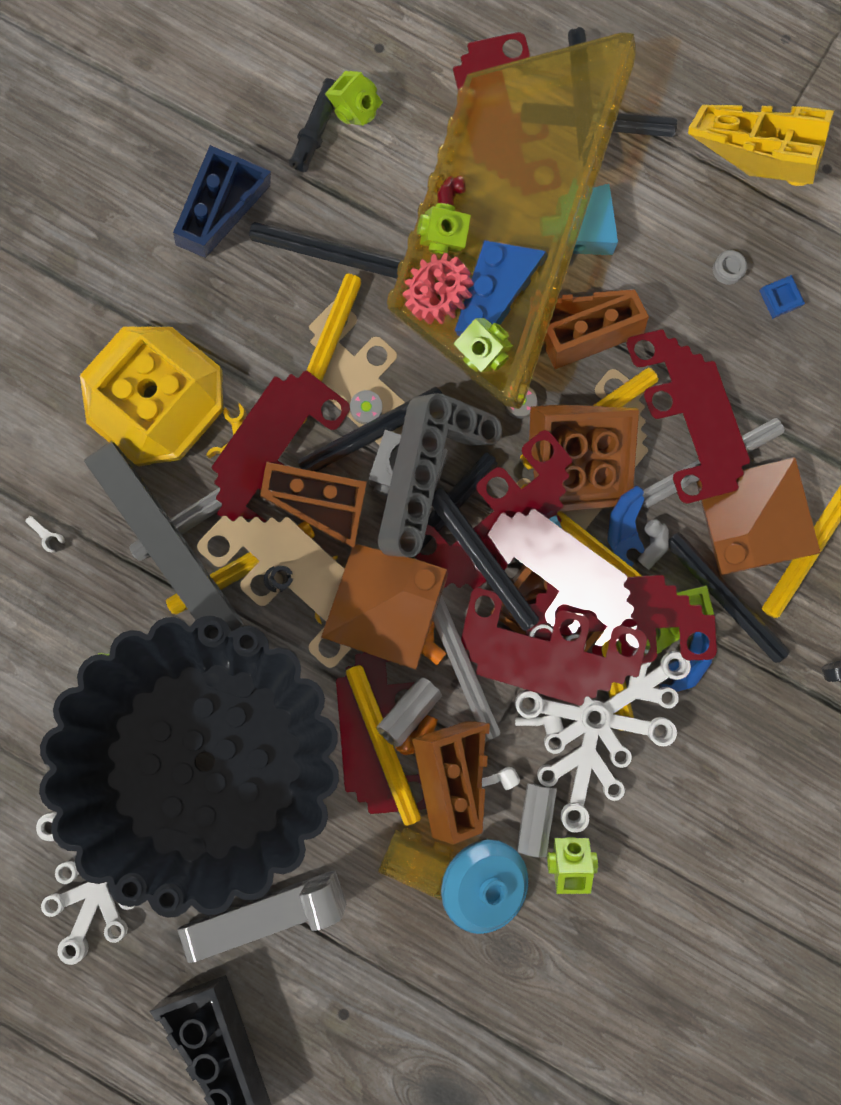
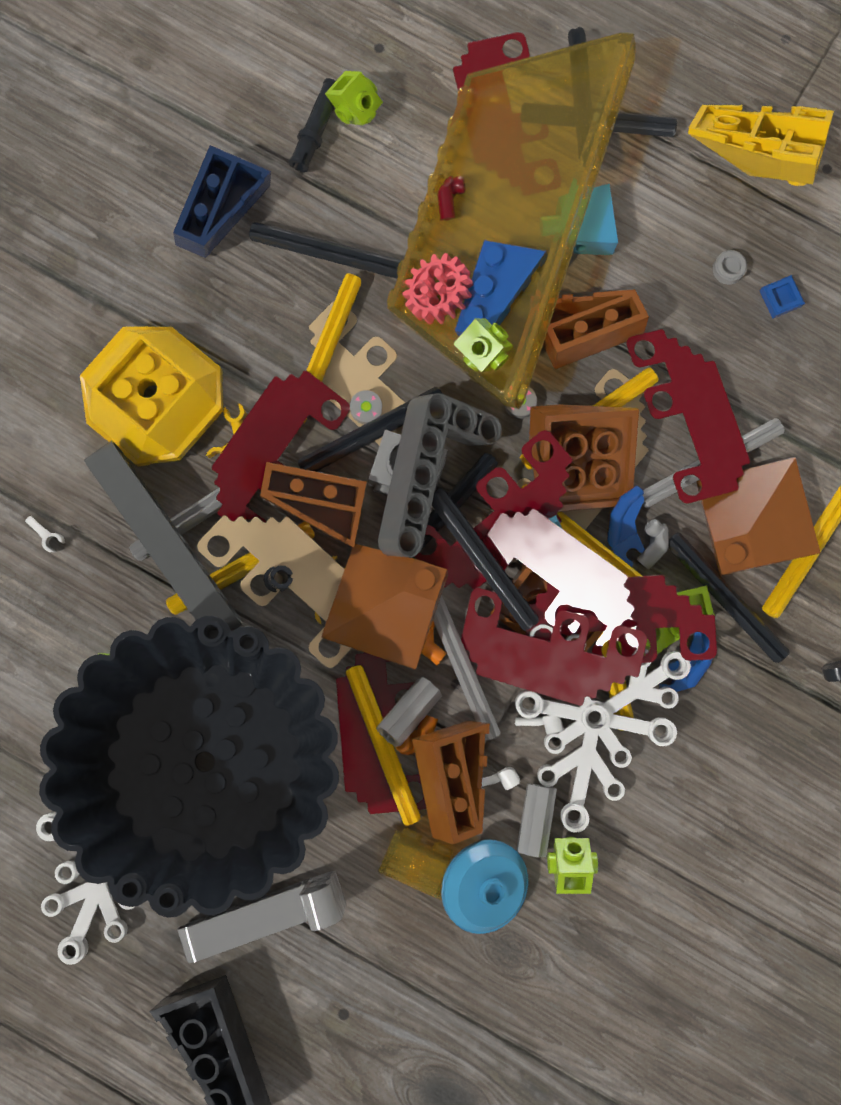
lime brick [417,203,471,255] -> none

